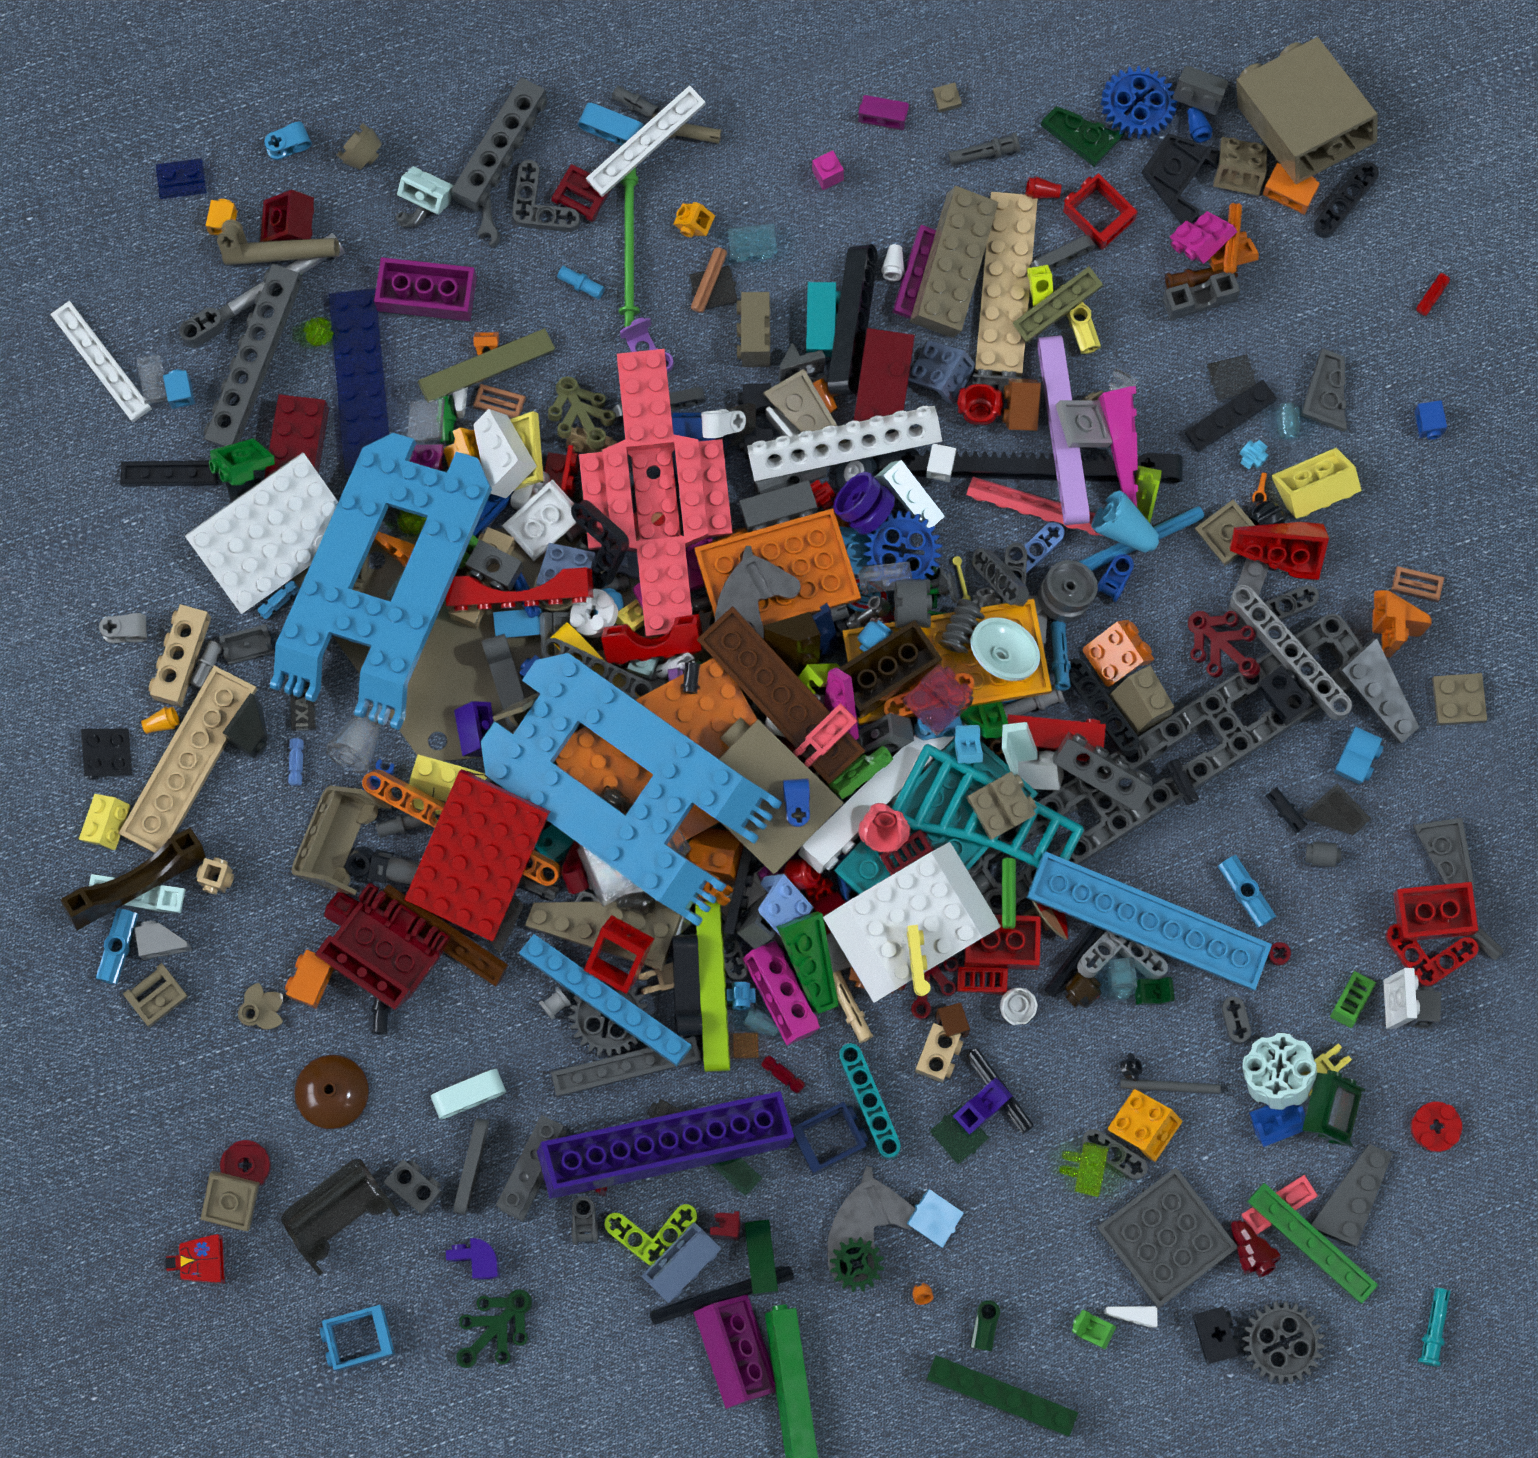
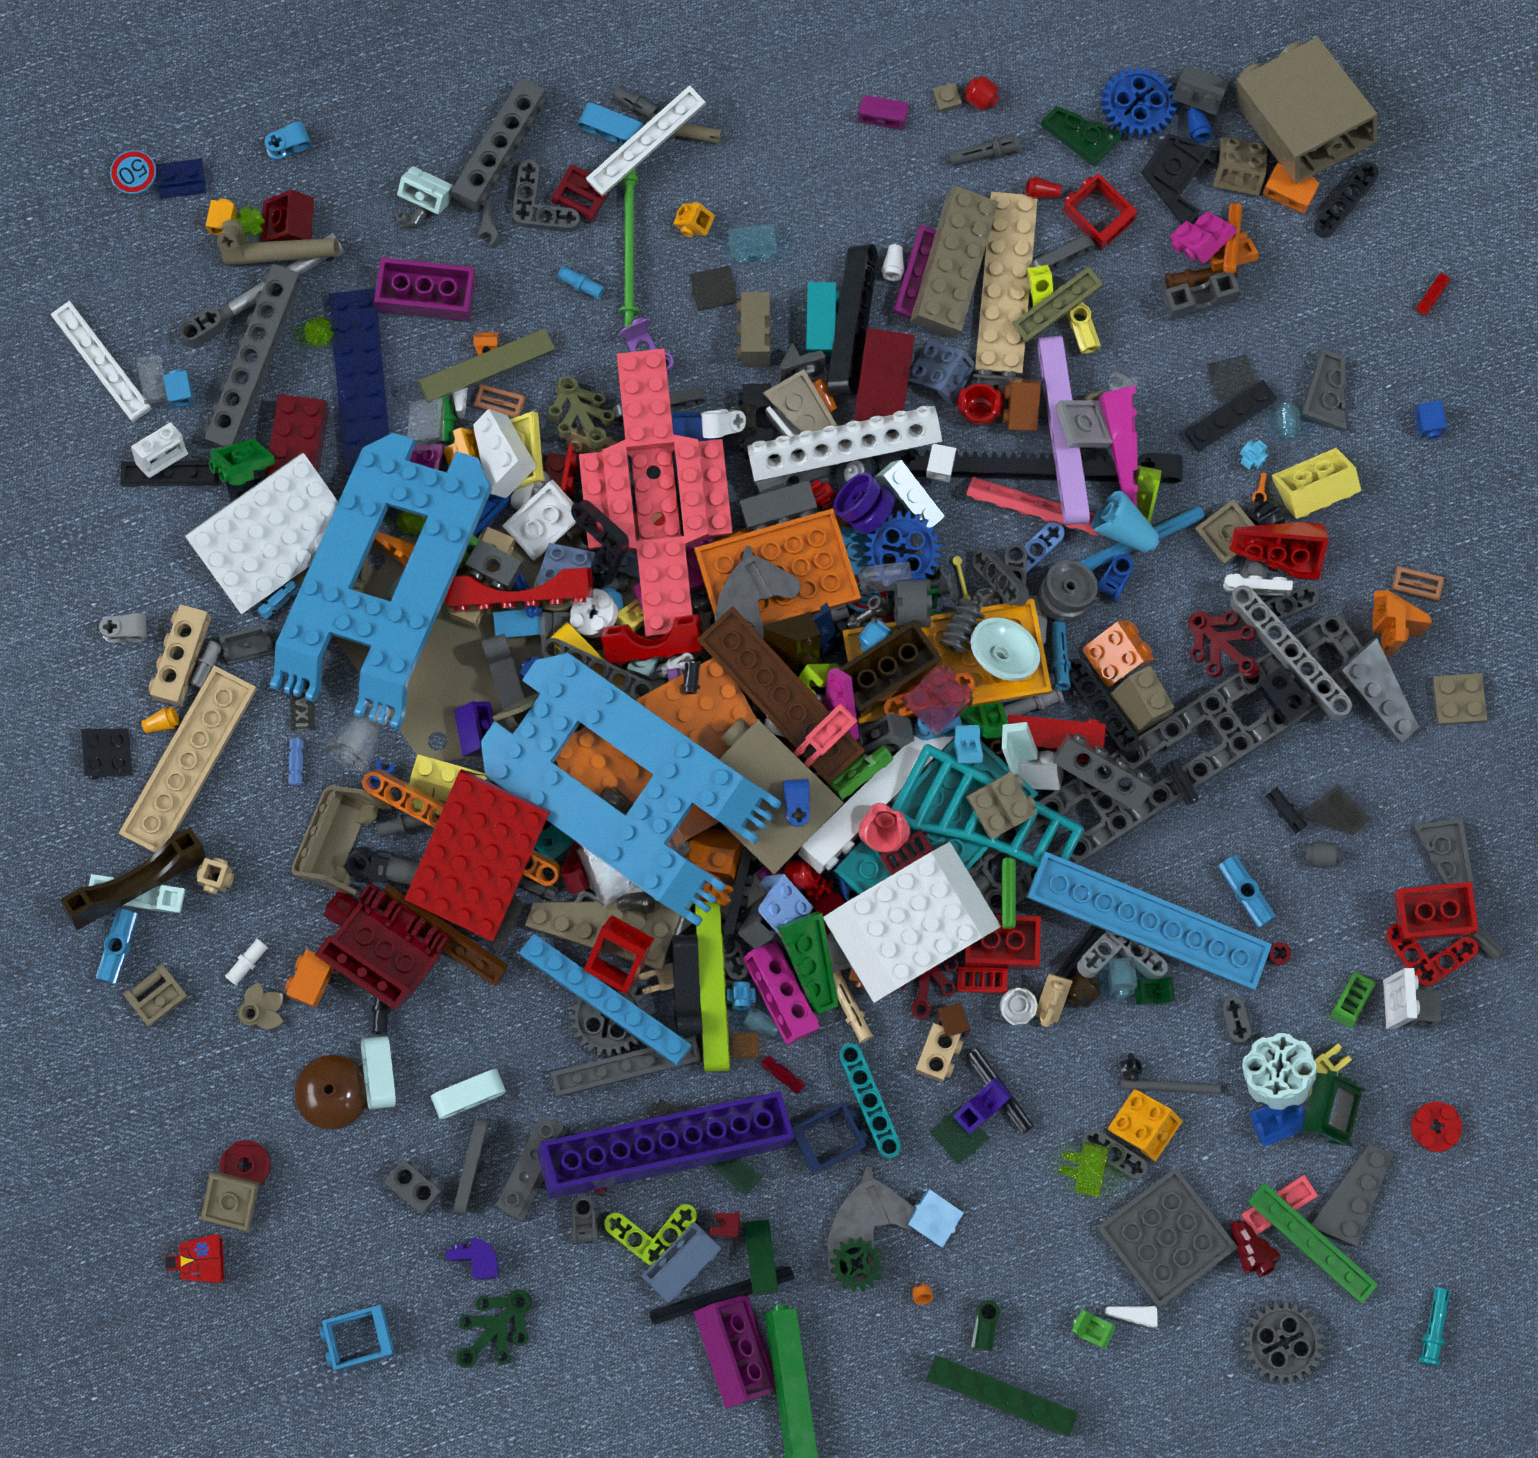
light yellow bracket [79,794,130,850] -> none
light grey slope [134,921,192,960] -> none
pearl dark grey slope [222,693,268,758] -> none
clear smoke windscreen [281,1159,400,1276] -> none
dark tan cone [337,123,382,170] -> none
light grey bush [539,988,571,1020] -> none
nougat axle [691,247,727,313] -> none
dark pink brick [812,150,844,190] -> none
light yellow plate [906,925,930,996] -> none
shield [1023,901,1068,940] -> none
black brick [1192,1306,1240,1365] -> none
dark azure brick [1333,726,1384,785] -> none
none -> piece [110,150,157,195]
none -> white window [131,422,188,478]
none -> white pin [225,938,268,986]
none -> clear neon green gear [236,206,265,236]
none -> light aqua beam [361,1036,396,1109]
none -> red head [964,76,1000,111]
none -> tan hinge [1035,974,1072,1027]
none -> white hinge [1223,574,1293,597]

